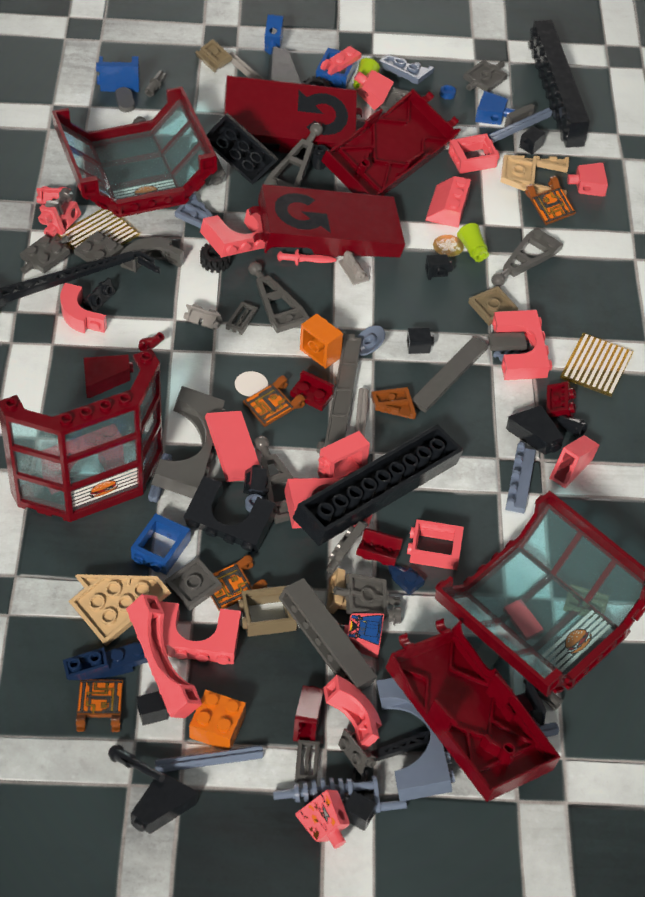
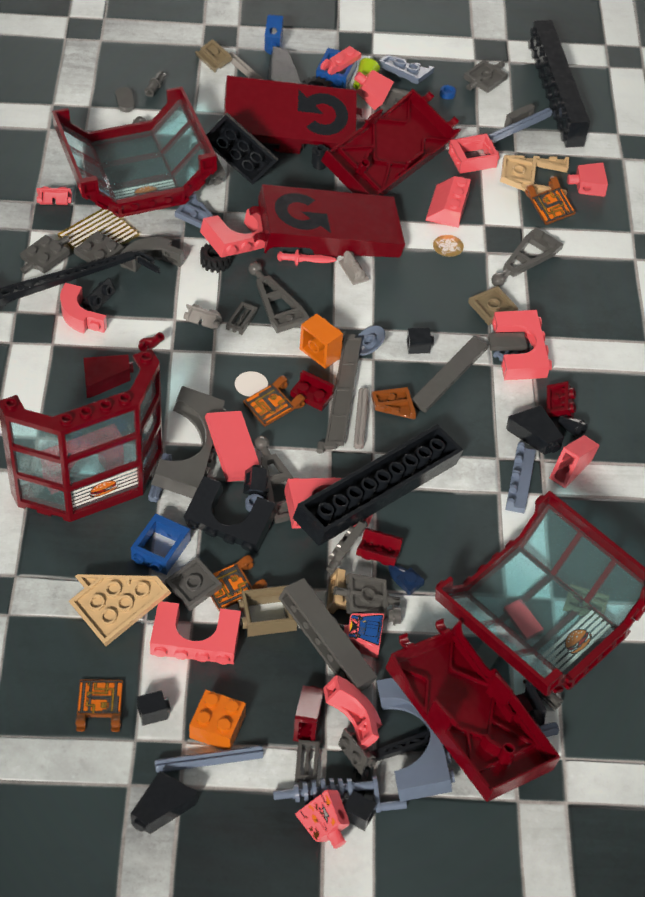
coral hips [38,188,81,238] -> none
dark blue slope [63,641,148,680] -> none
blue panel [96,56,140,92] -> none
black pin [108,745,165,782] -> none
coral arch [126,594,202,718] -> none
dark grey plate [264,123,323,188] -> none
coral window [318,431,370,478] -> none
coral window [407,519,464,570] -> none
black brick [425,254,452,280] -> none
lime plant [457,223,489,262] -> none
blue torso [475,91,515,125] -> none
black brick [519,126,546,155] -> none
piece [560,333,634,397] -> none

